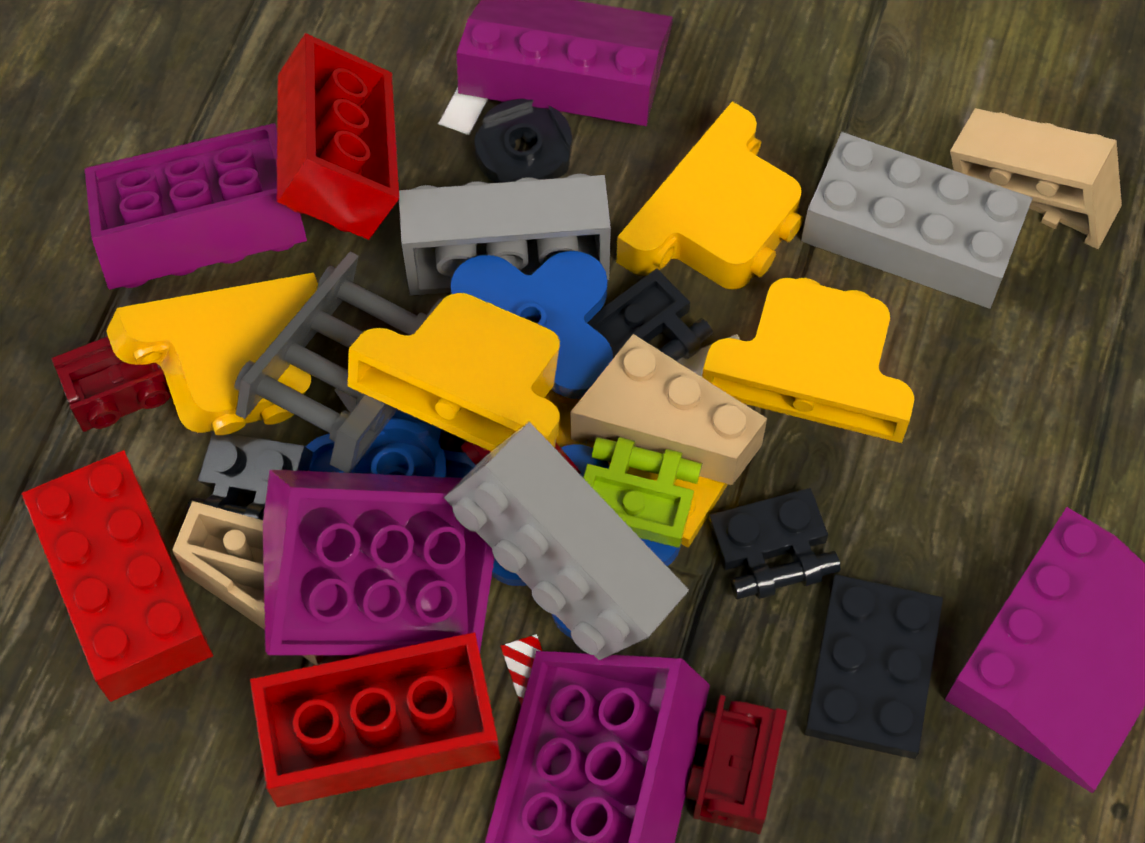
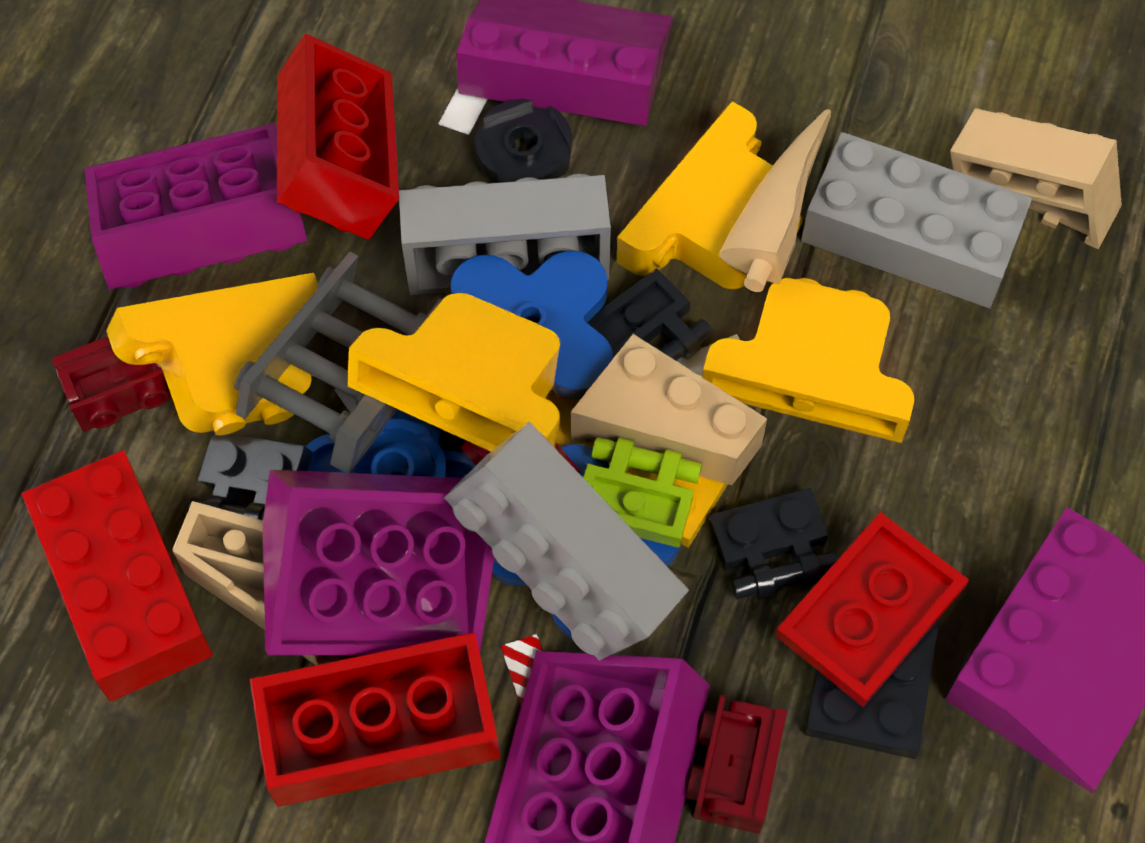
none -> tan piece [719,110,831,292]
none -> red plate [775,512,969,707]

